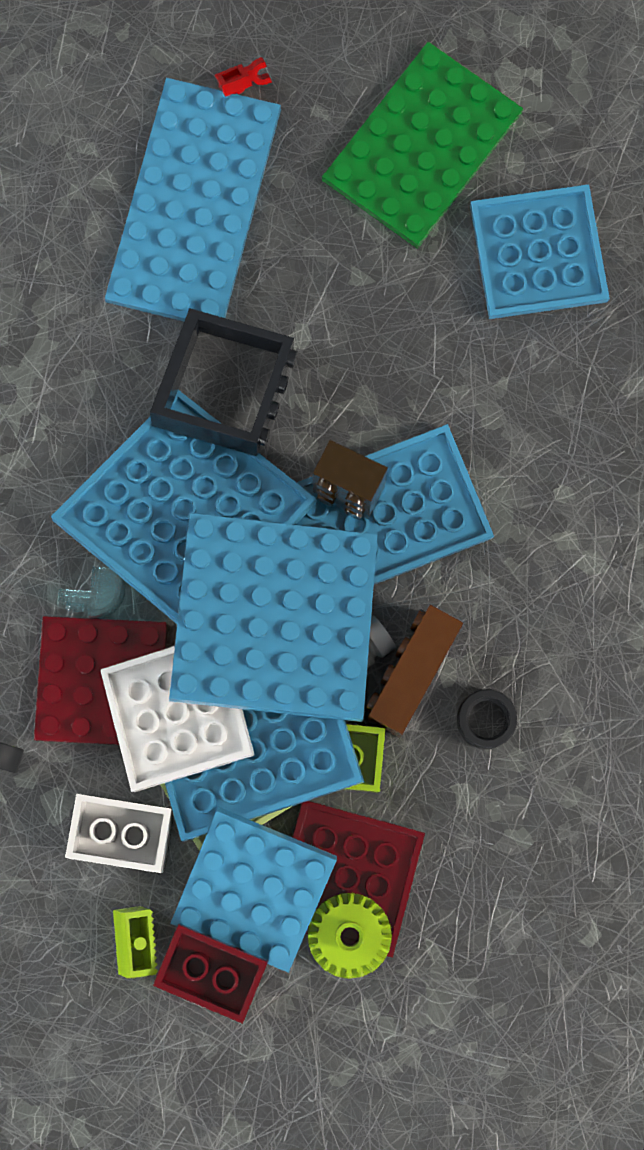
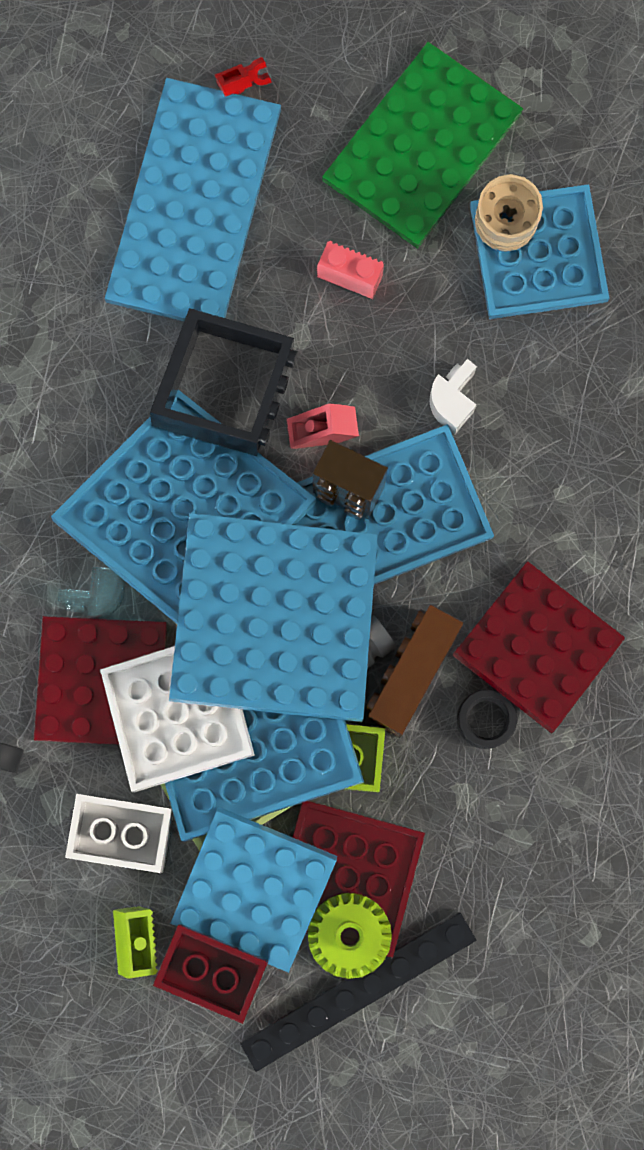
none -> black plate [240,912,477,1072]
none -> coral slope [287,403,359,449]
none -> coral brick [317,241,384,299]
none -> white brick [430,359,477,435]
none -> dark red plate [453,561,625,734]
none -> tan wheel [475,174,543,252]

